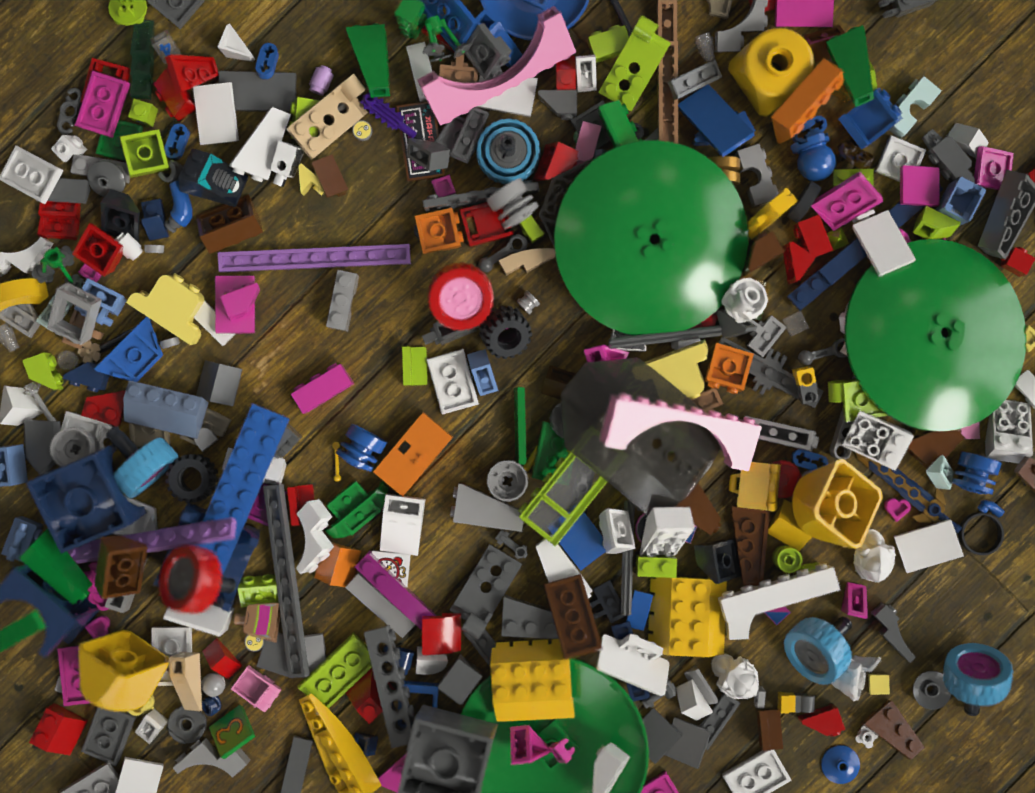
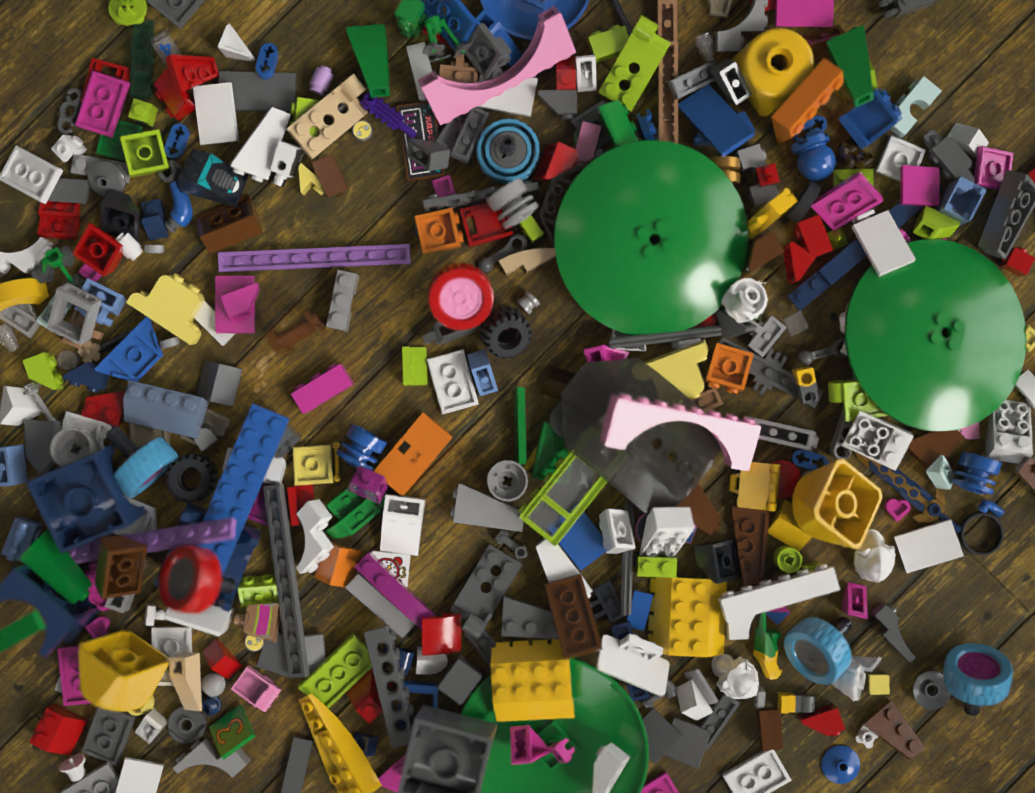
none -> white piece [58,753,86,782]
none -> white tile [144,603,165,626]
none -> reddish brown fence [265,310,328,355]
none -> light yellow tile [293,445,334,486]
none -> magenta torso [346,466,388,504]
none -> blue plate [636,109,657,141]
none -> dark grey brick [710,59,752,105]
none -> green animal [753,612,782,680]
none -> red tile [755,163,780,188]

